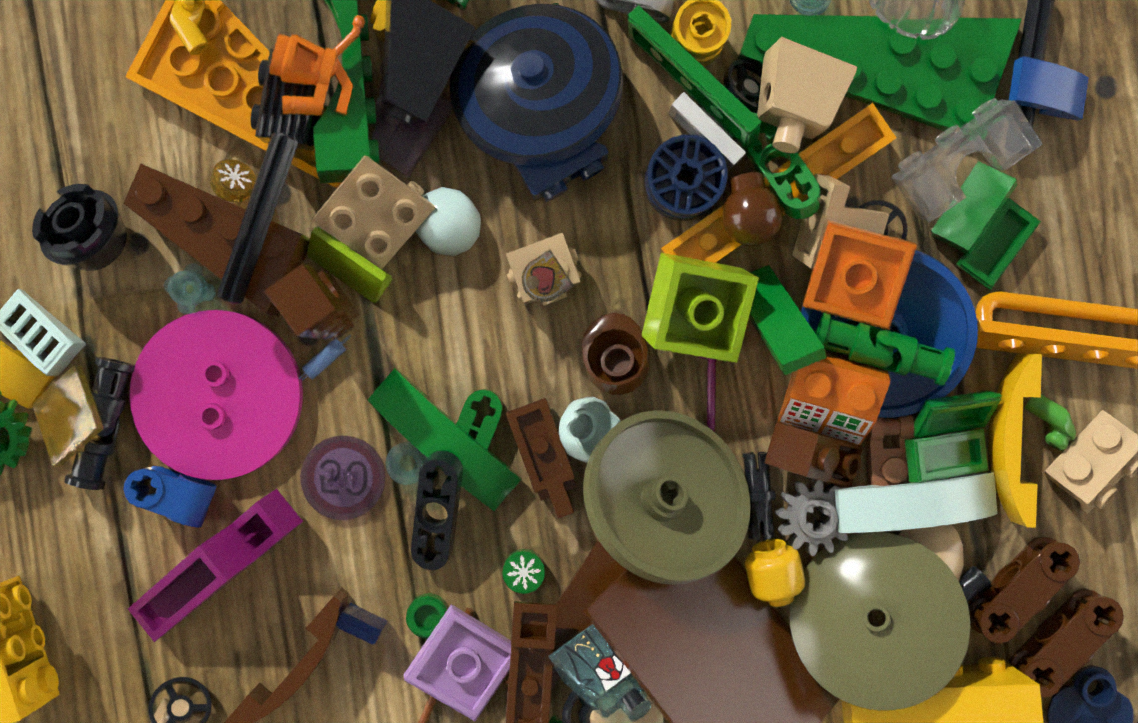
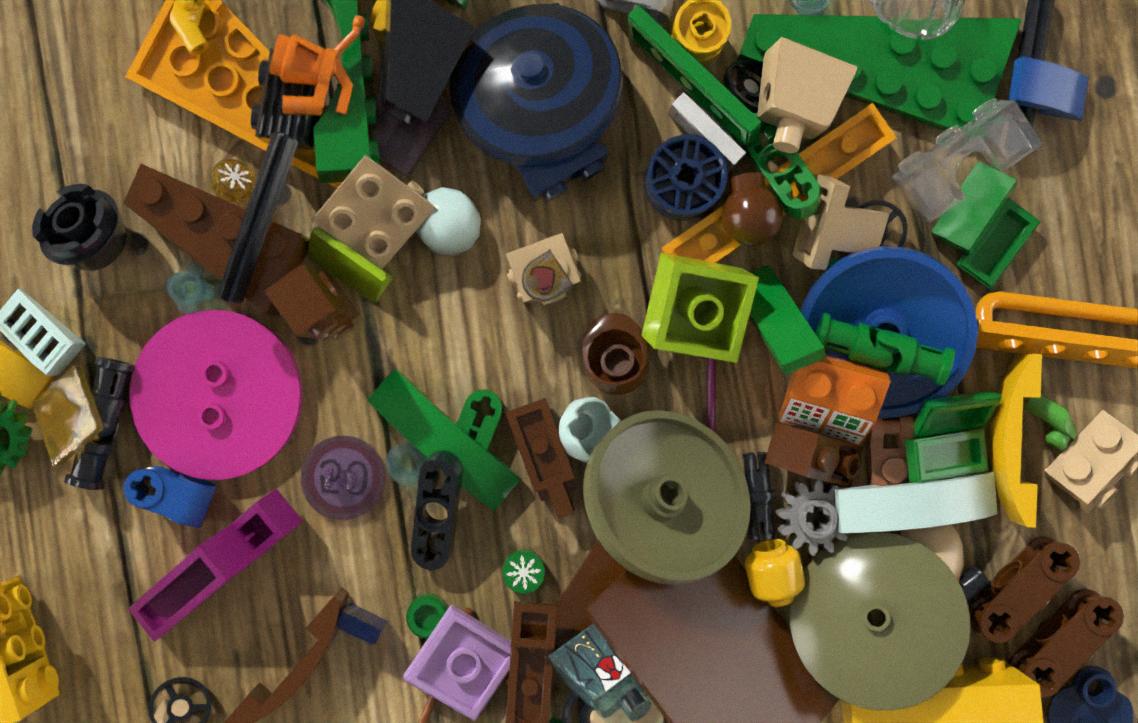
light blue piece [299,335,351,380] -> none
orange tile [802,220,917,330] -> none

